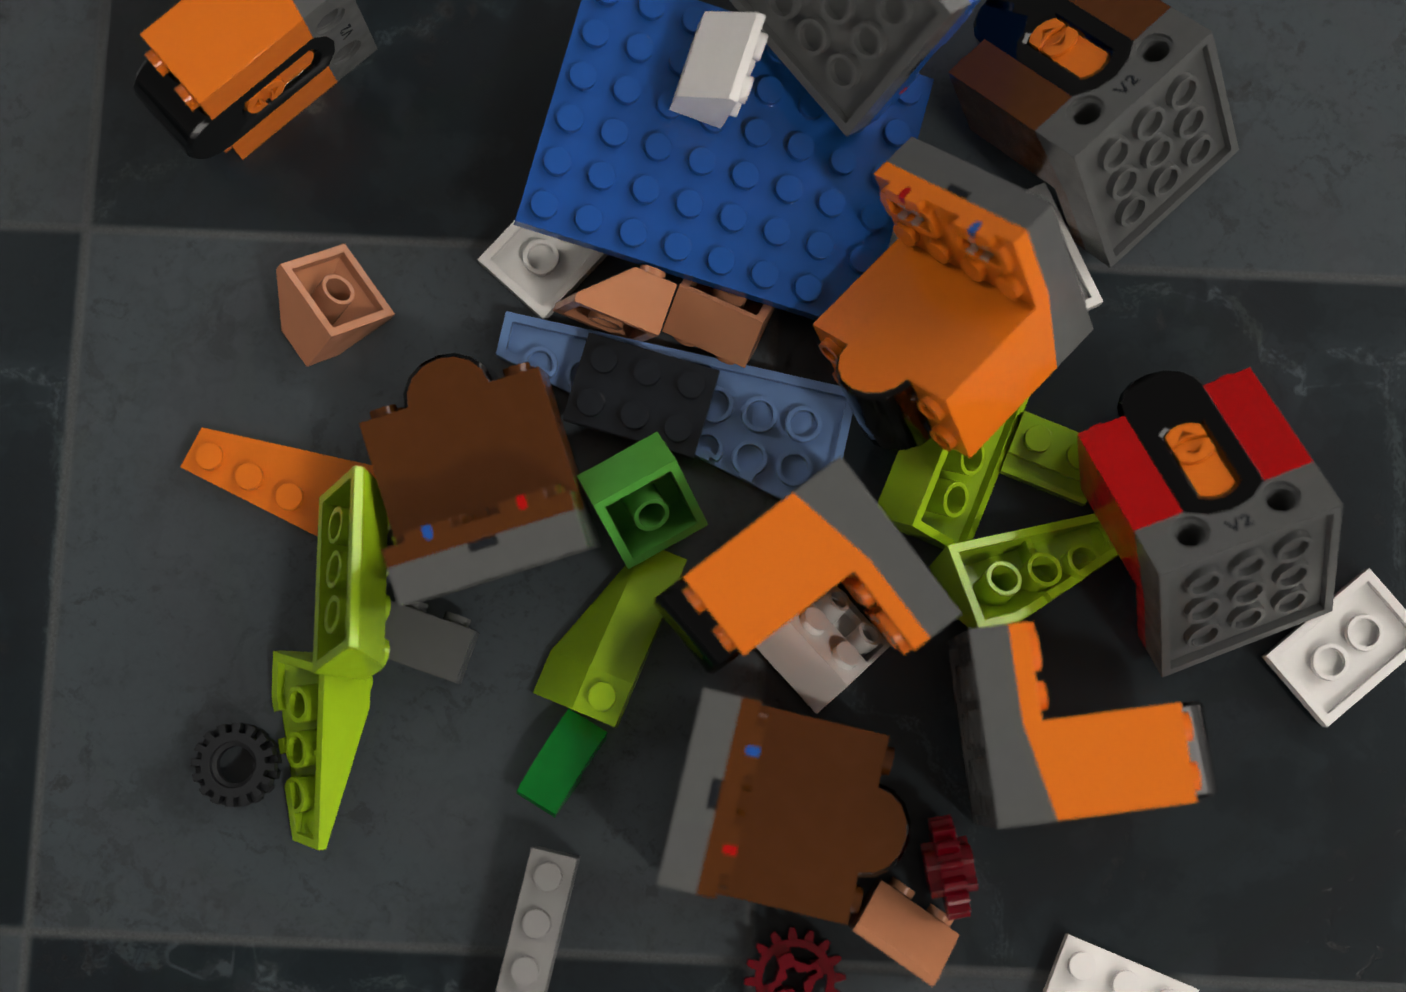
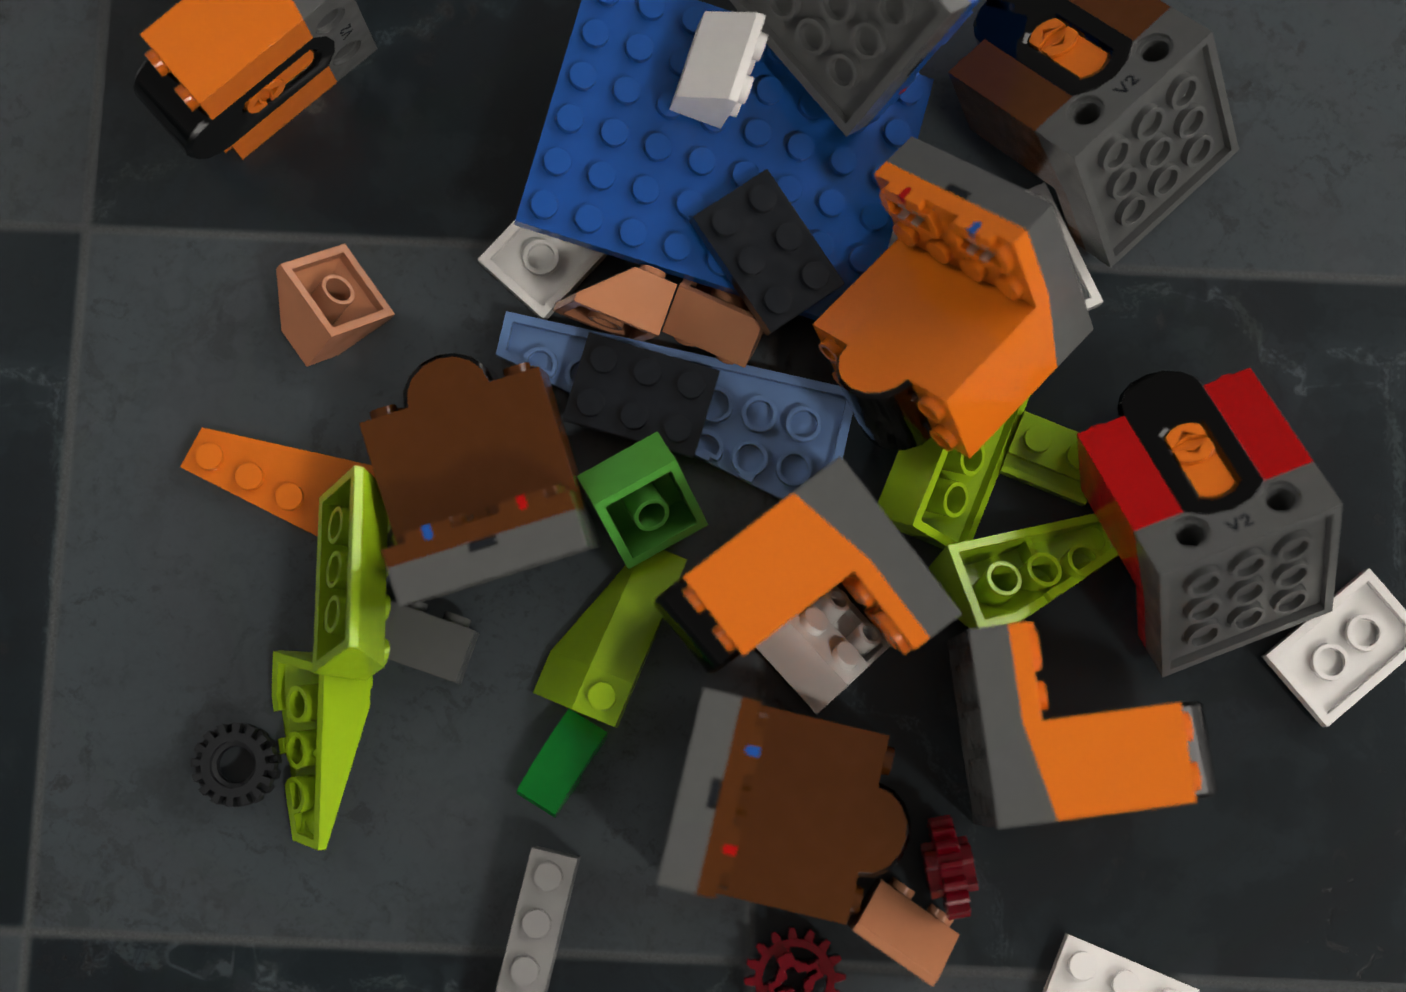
none -> black plate [689,169,845,336]

